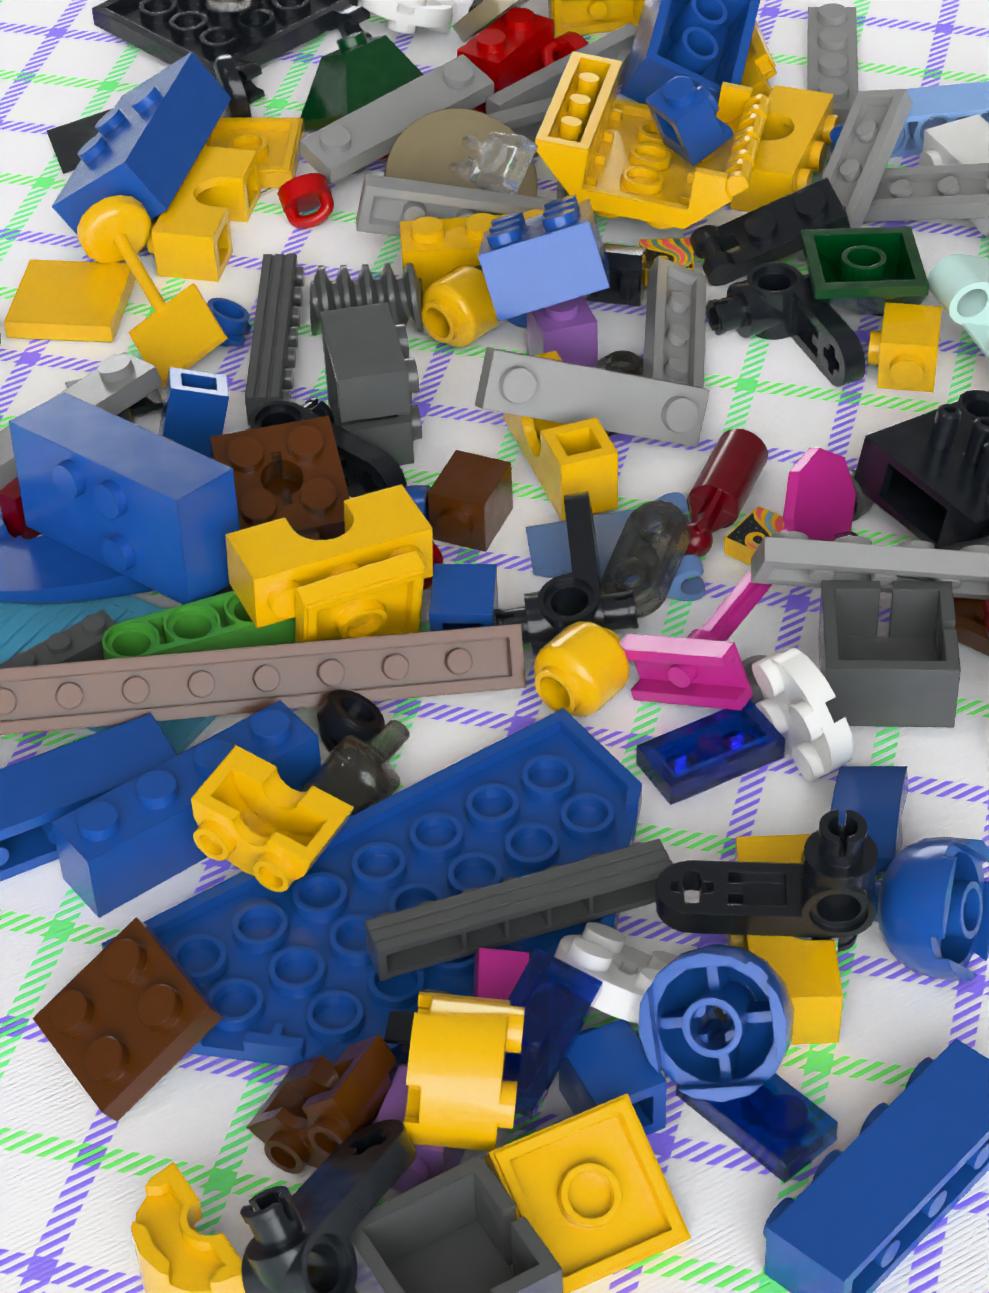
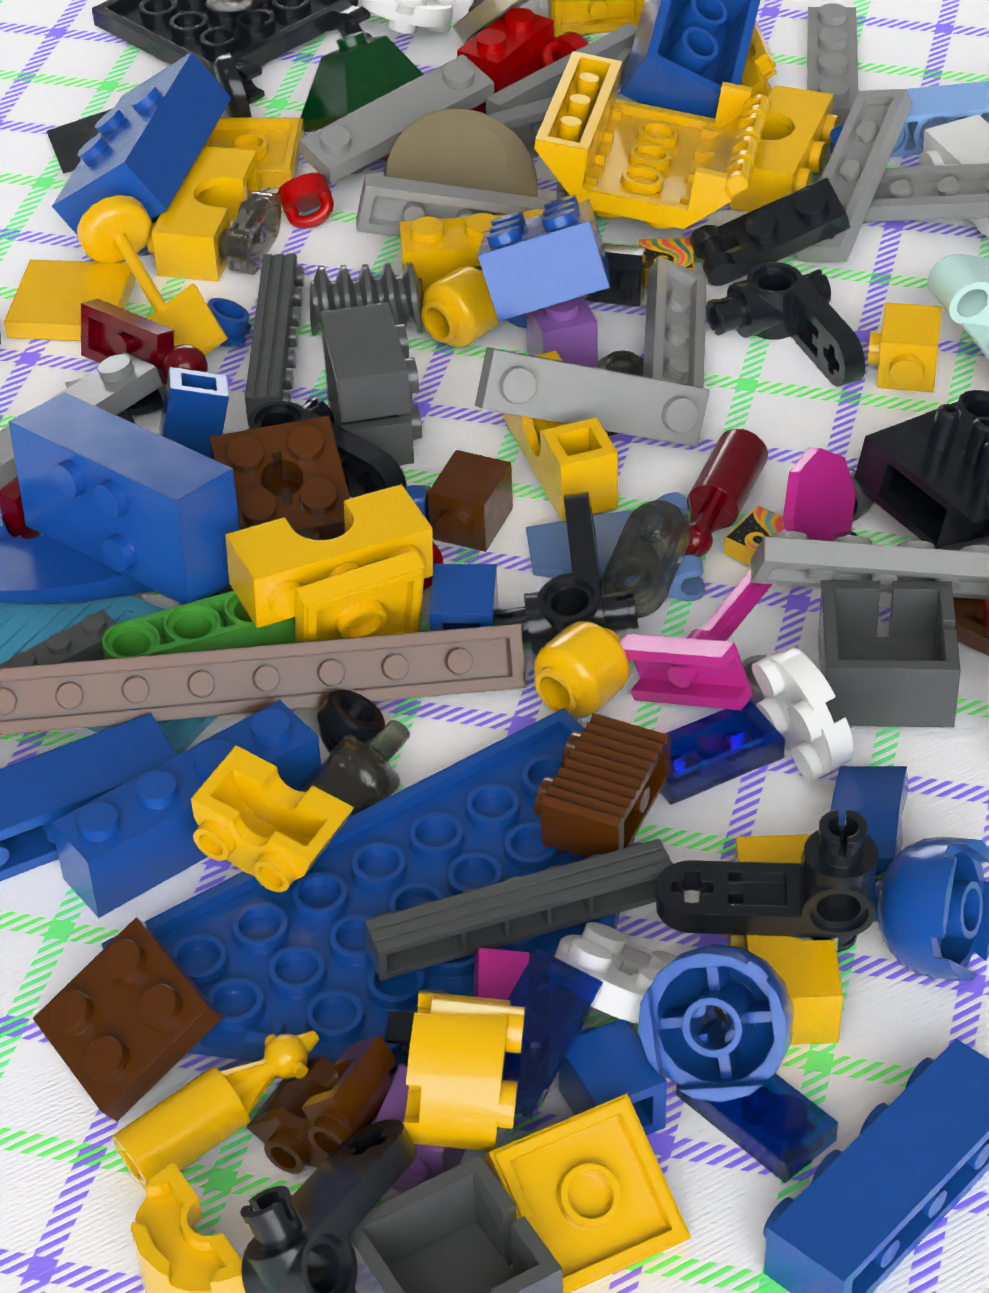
clear plate [449,132,538,195] -> none
blue brick [645,74,734,167] -> none
dark green slope [800,226,929,317] -> none
none -> dark red plate [81,298,208,386]
none -> yellow wheel [111,1031,320,1189]
none -> clear smoke plate [220,191,281,275]
none -> reddish brown brick [534,713,671,859]

